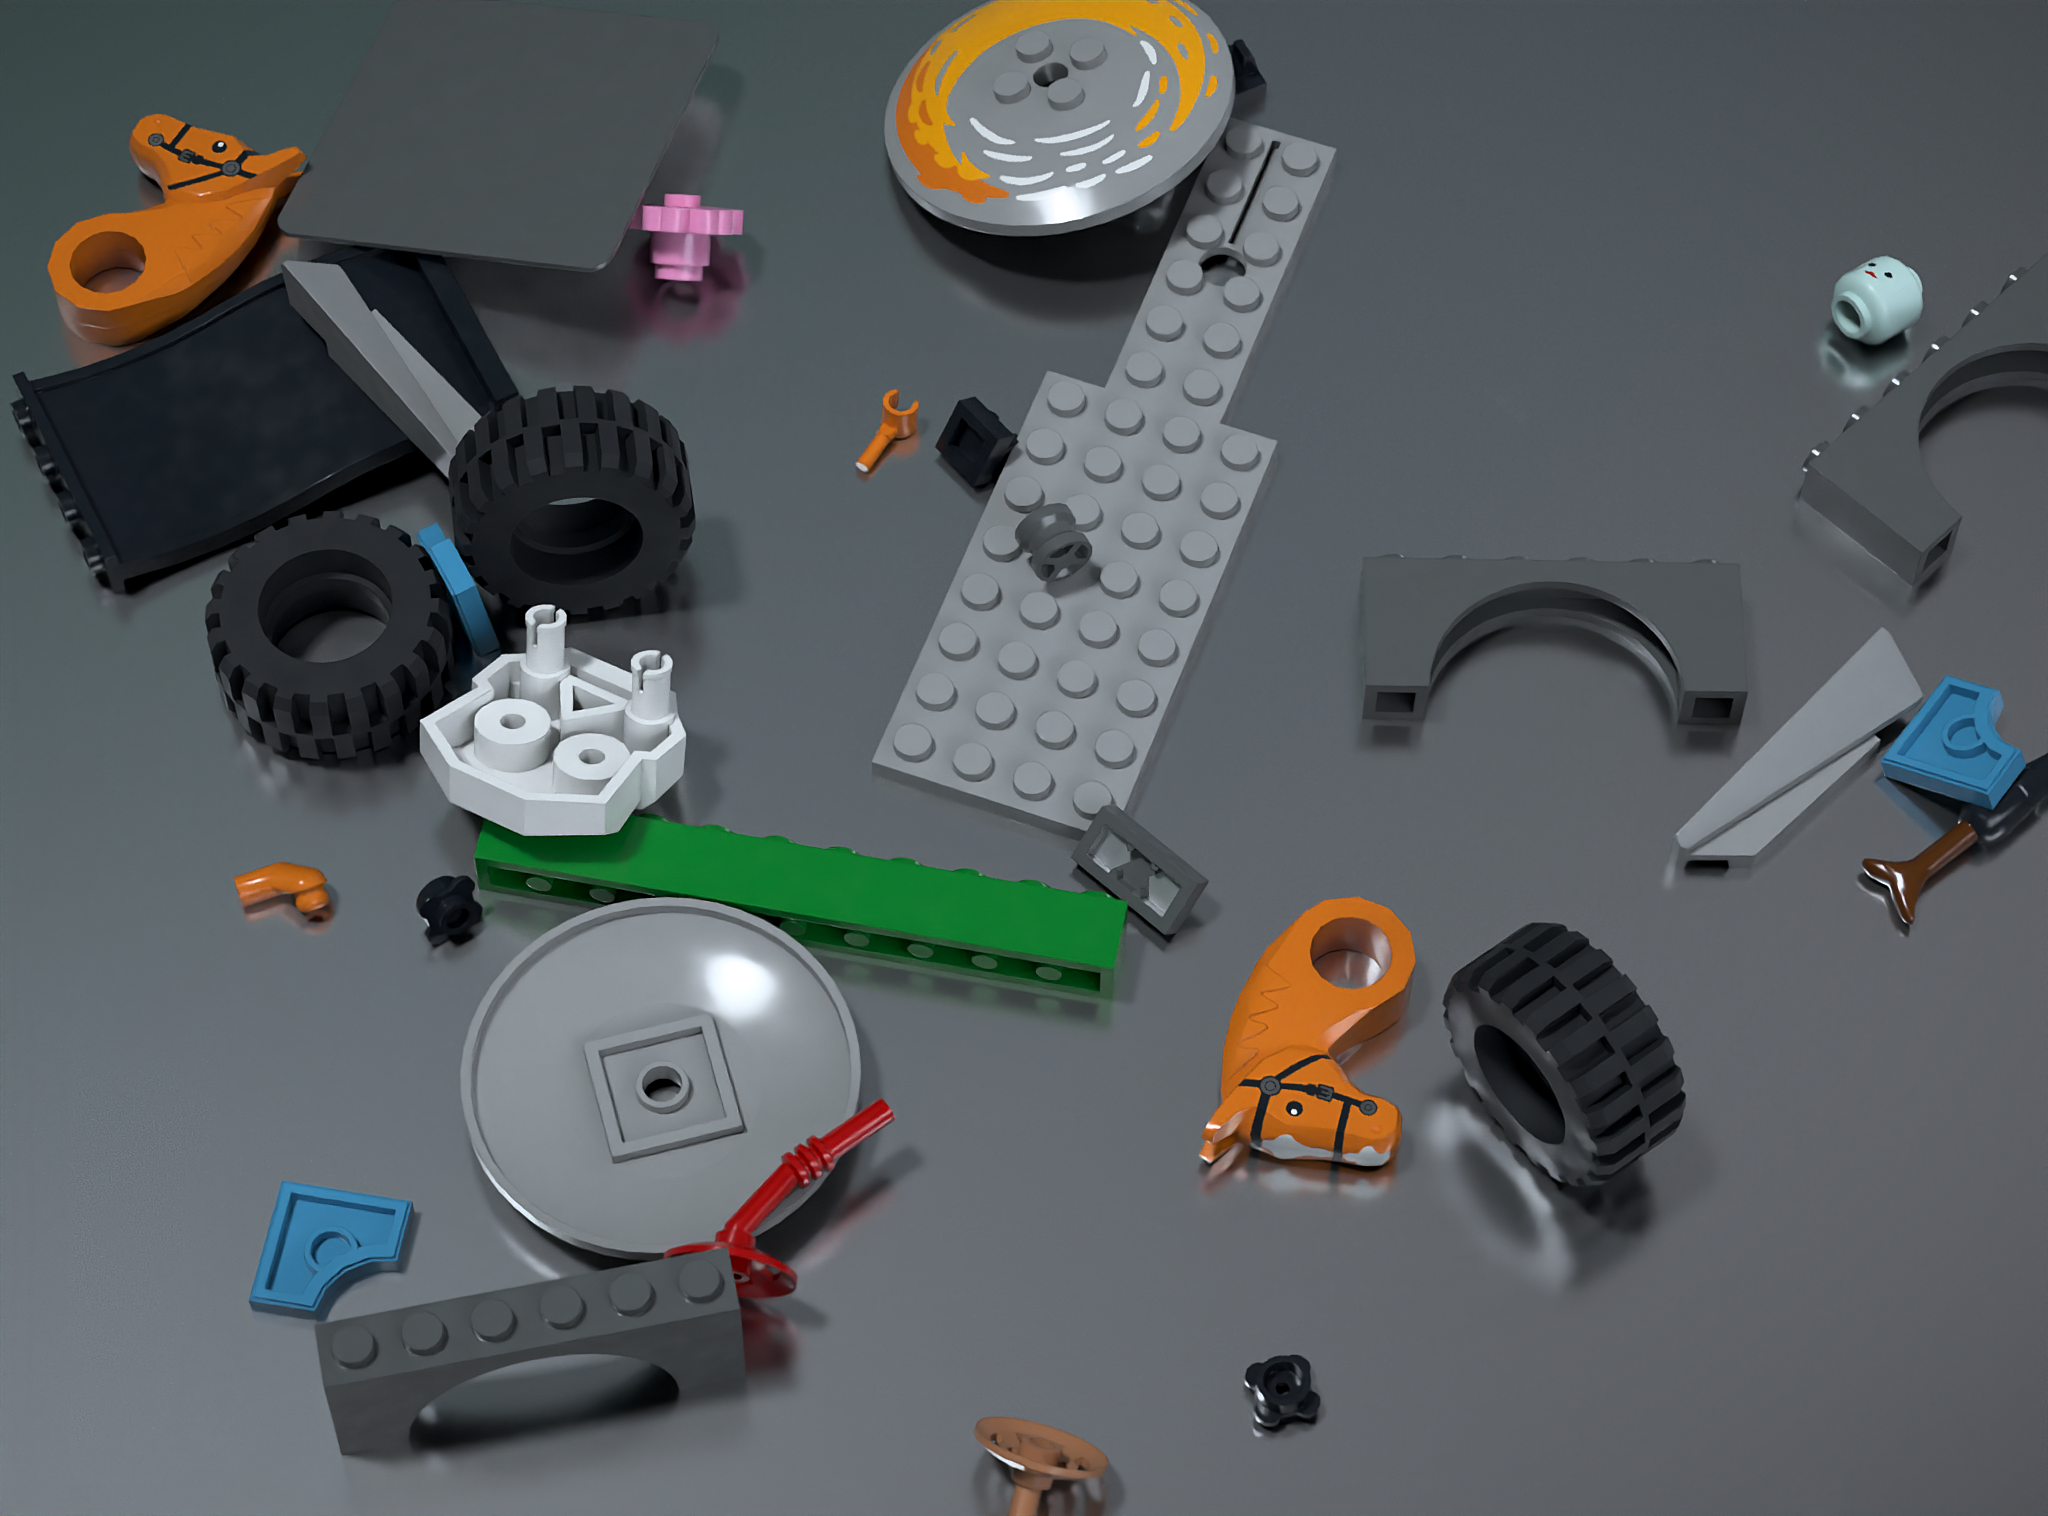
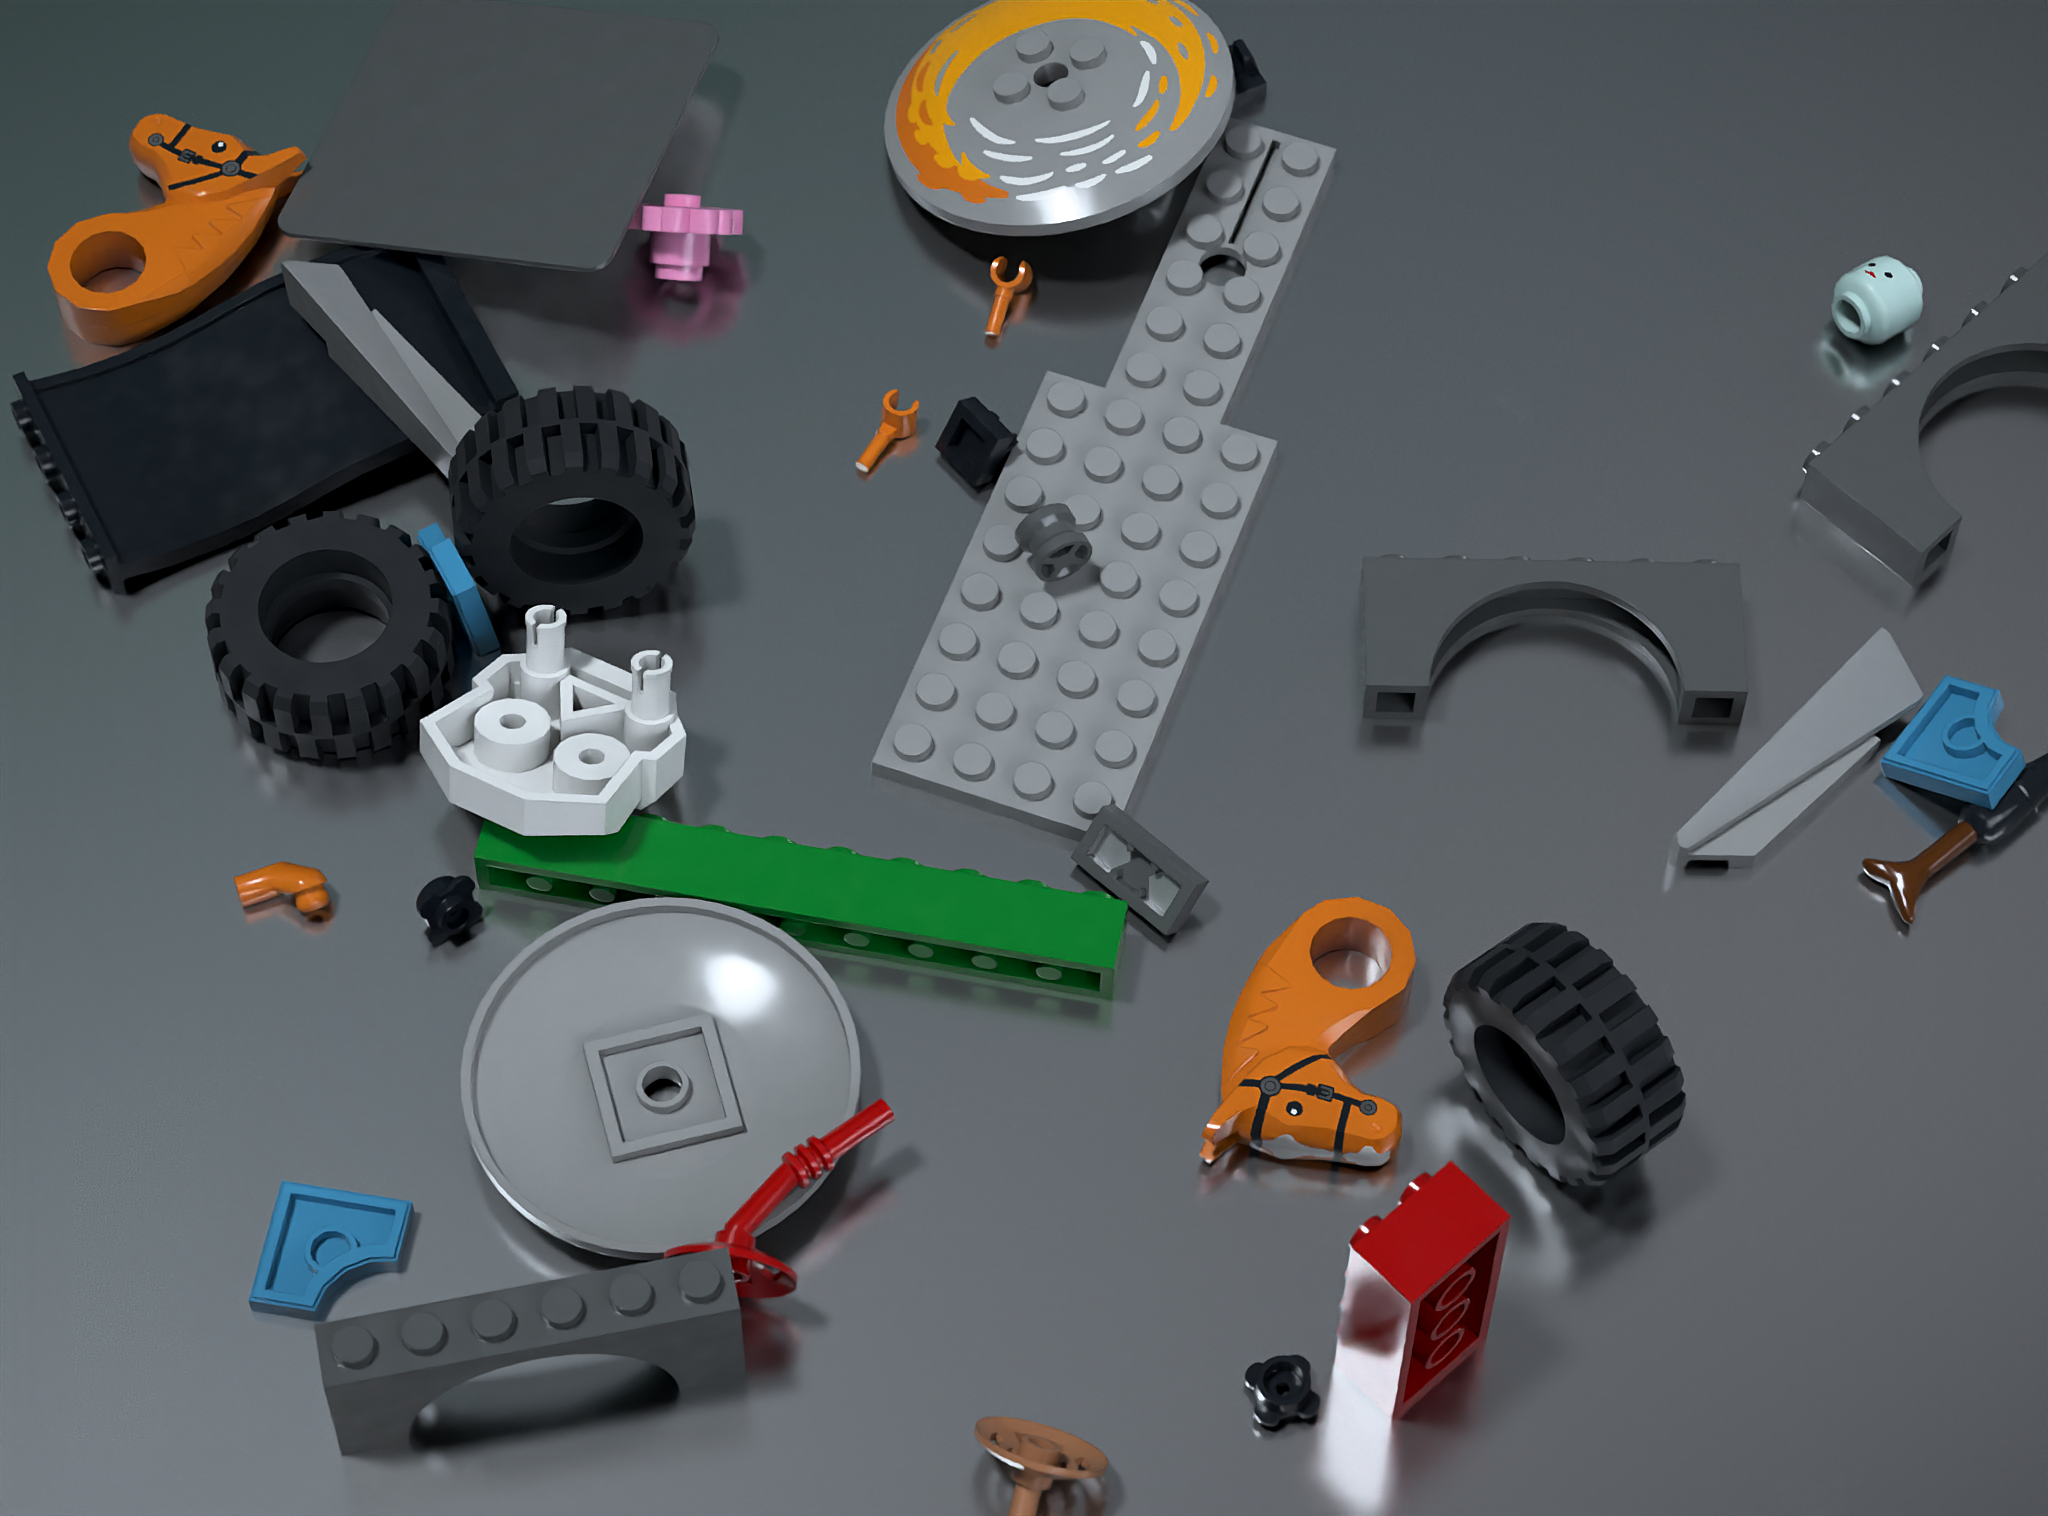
none -> orange hand [984,256,1032,338]
none -> red brick [1334,1161,1511,1419]

